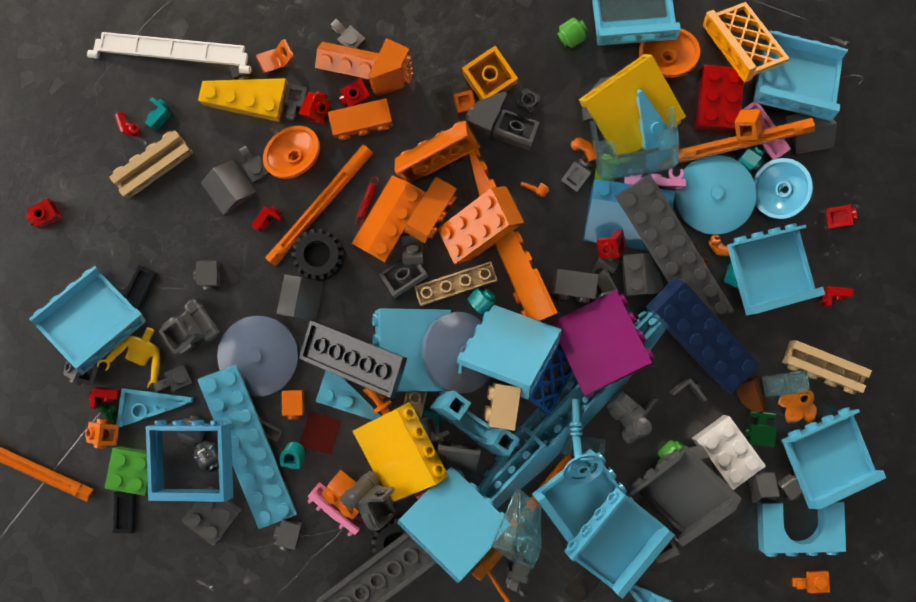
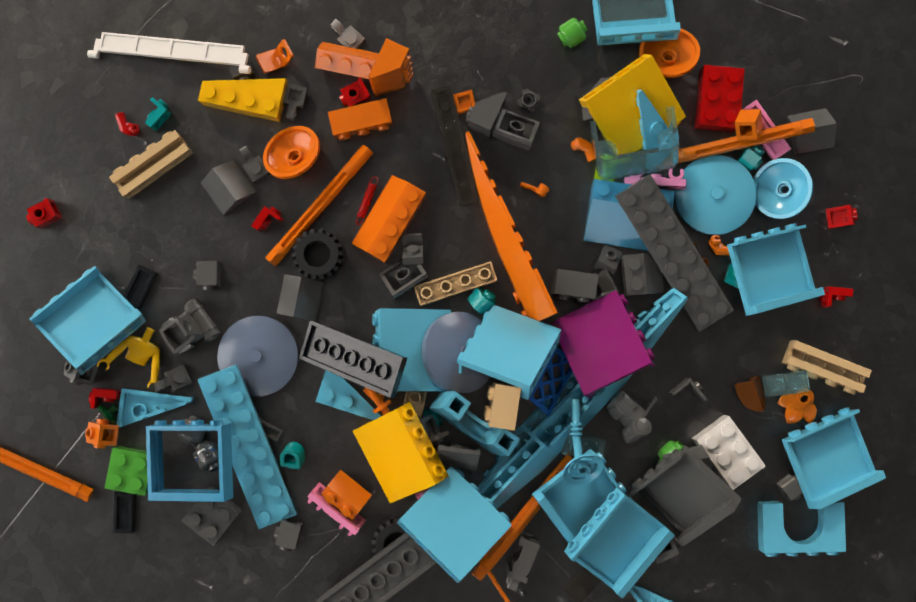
orange brick [282,390,305,419] -> none
red brick [298,91,332,125] -> none
clear red piece [299,411,341,455] -> none
dark grey piece [340,471,397,531] -> none
orange slope [394,120,481,184] -> none
orange brick [404,177,457,243] -> none
orange brick [437,186,524,264] -> none
light orange brick [462,46,518,100] -> none
clear light blue slope [491,488,541,568] -> none
dark grey bracket [561,157,593,192] -> none
red bracket [597,230,626,258] -> none
dark blue brick [646,277,760,394] -> none
light orange fence [703,2,789,83] -> none
dark green brick [743,410,777,447] -> none
dark grey brick [747,470,780,503] -> none
medium azure panel [753,30,848,121] -> none
orange plate [792,570,830,593] -> none

